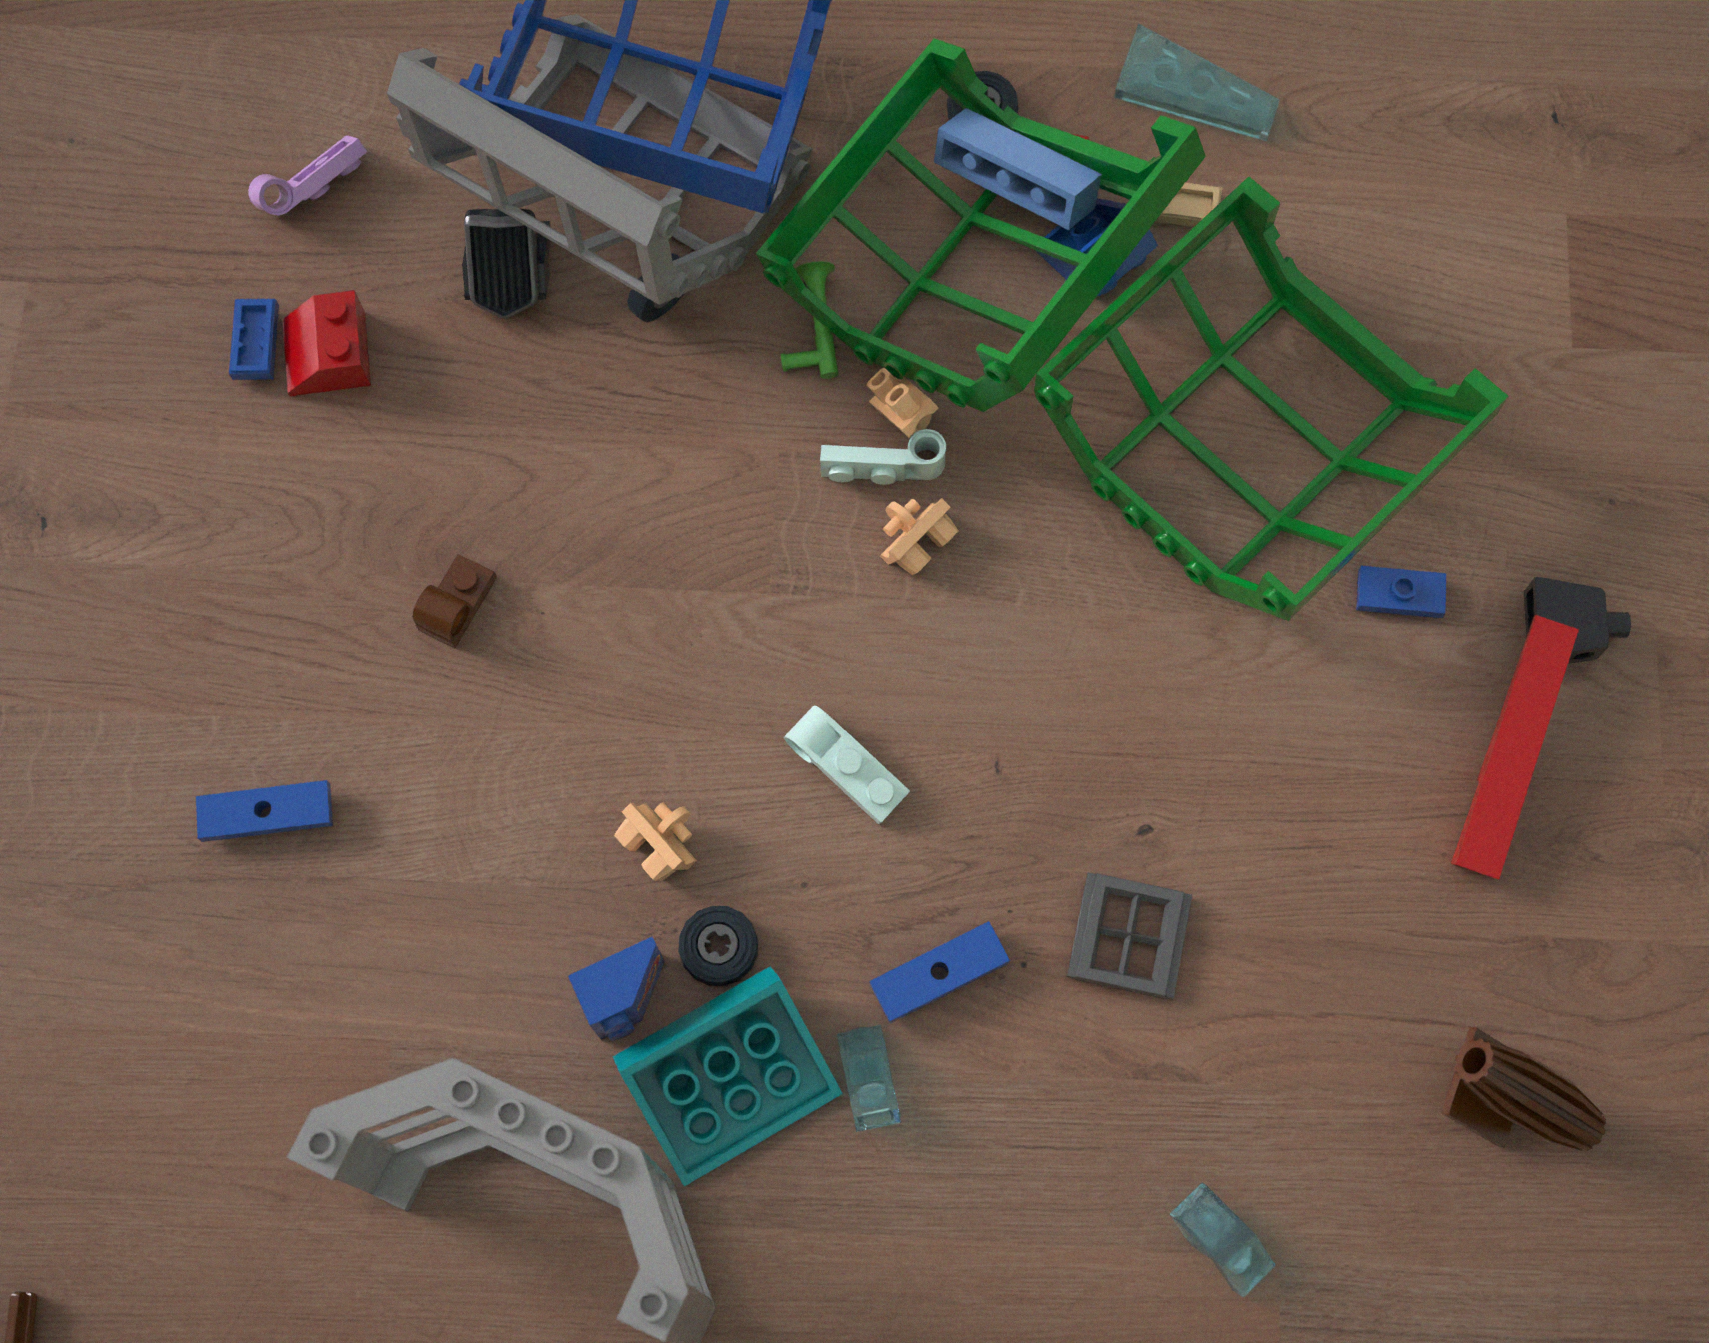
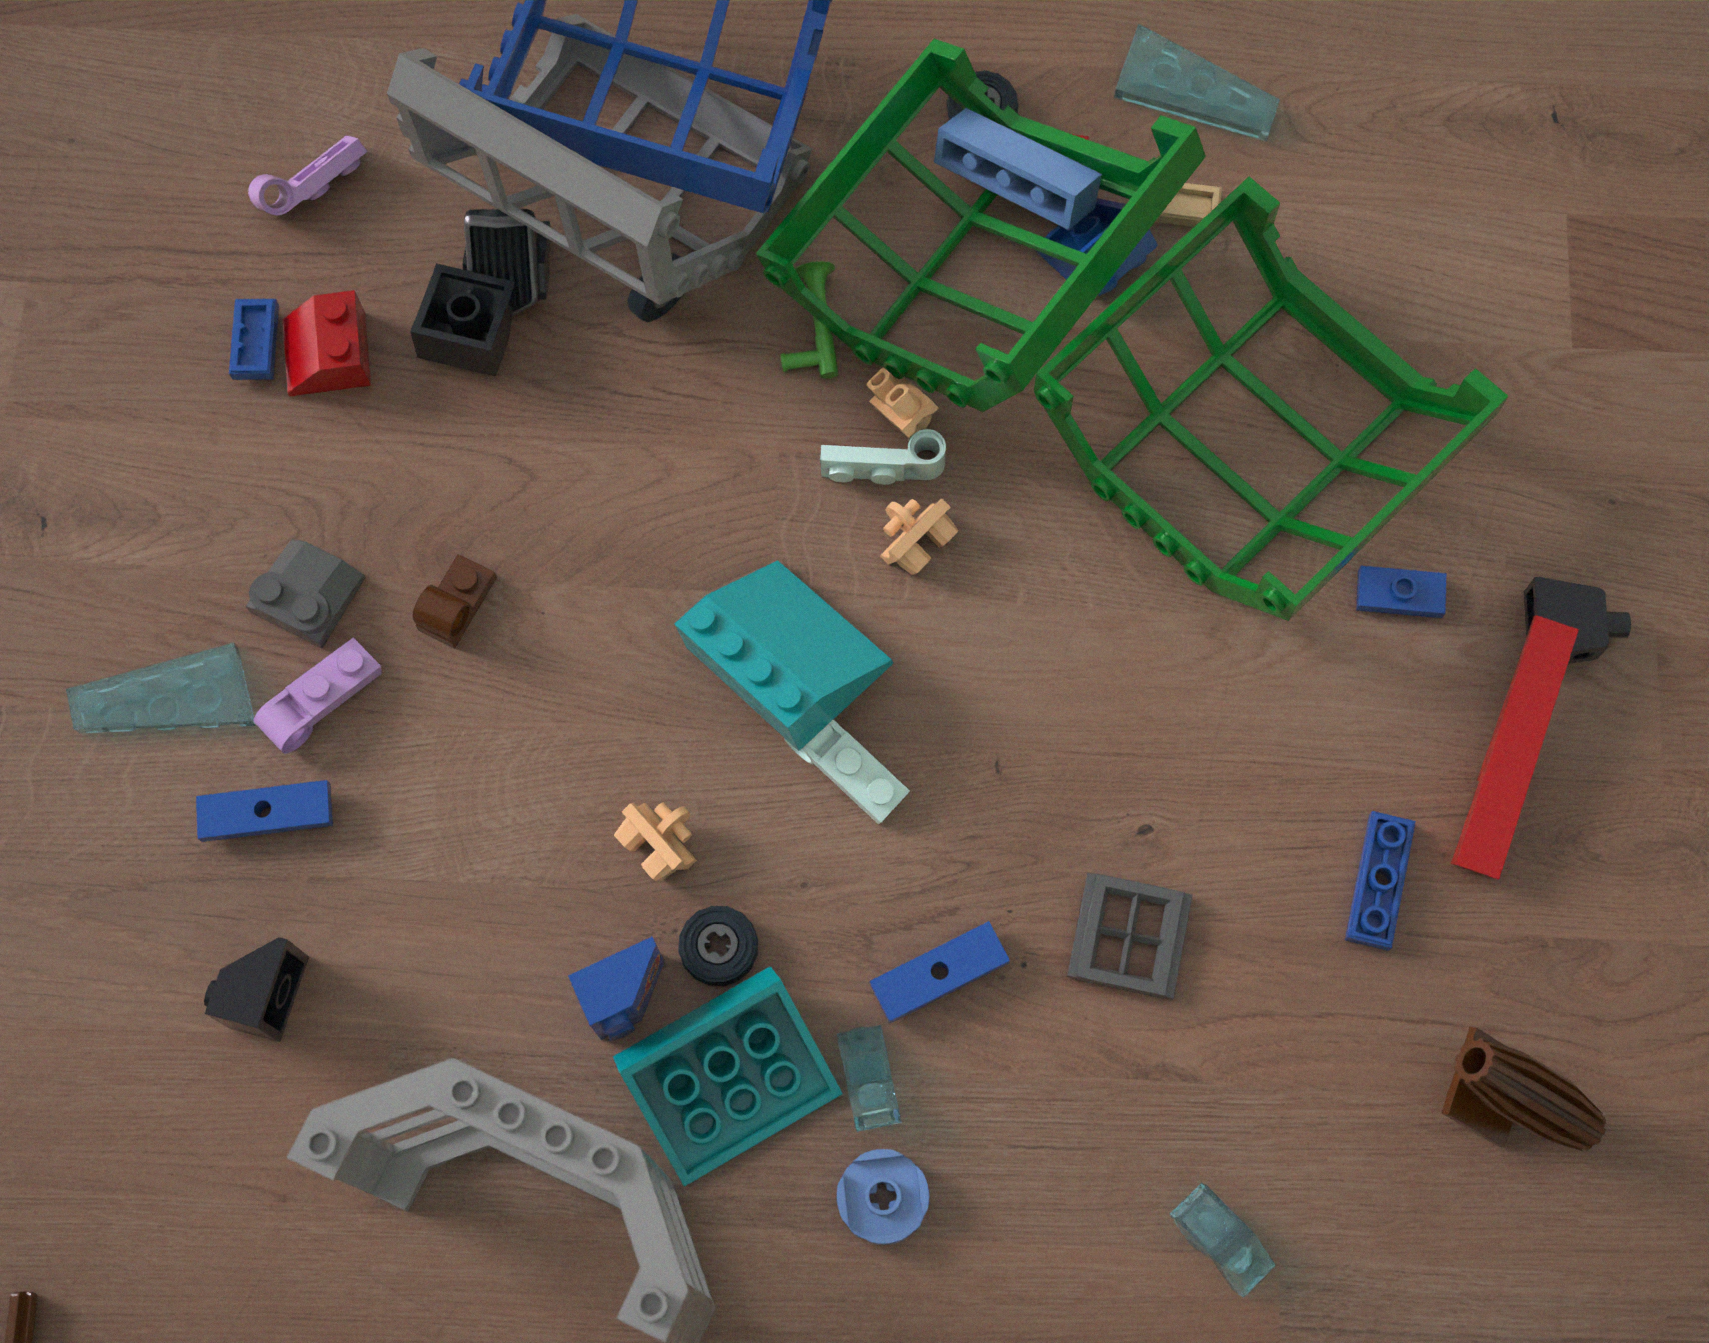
none -> clear light blue wing [66,643,256,733]
none -> black slope [204,937,309,1042]
none -> dark grey slope [246,539,366,648]
none -> lavender plate [254,637,382,754]
none -> black slope [410,263,516,376]
none -> teal slope [674,560,893,751]
none -> medium blue plate [837,1149,929,1245]
none -> blue tile [1345,811,1416,951]

